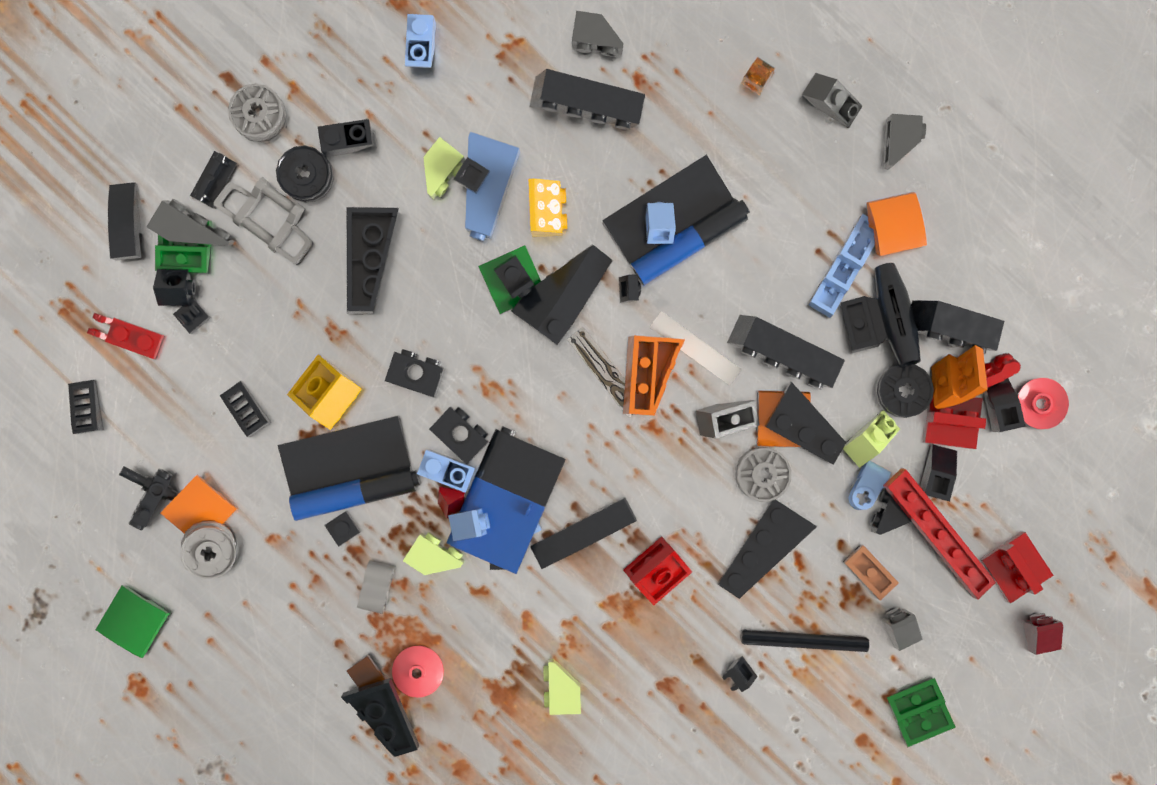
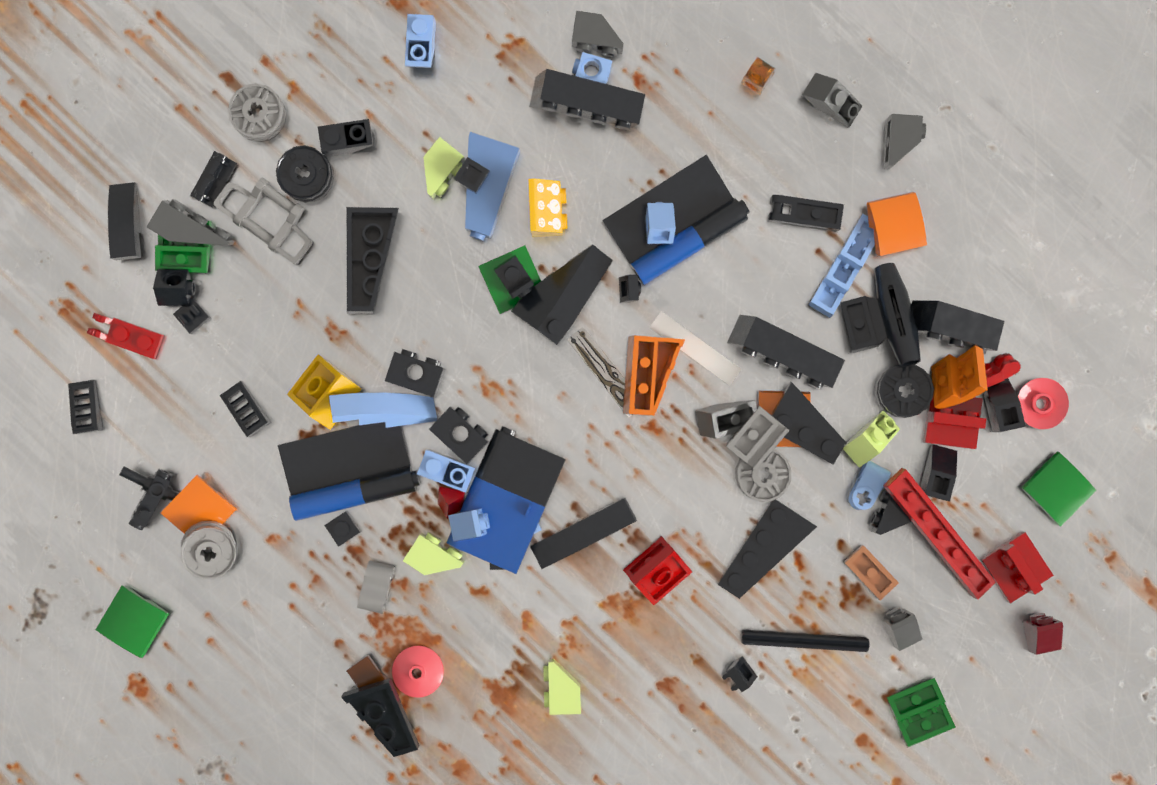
none -> light blue slope [329,392,437,428]
none -> light blue brick [572,52,612,84]
none -> light grey plate [726,406,789,471]
none -> black plate [768,195,844,231]
none -> green slope [1021,451,1097,527]

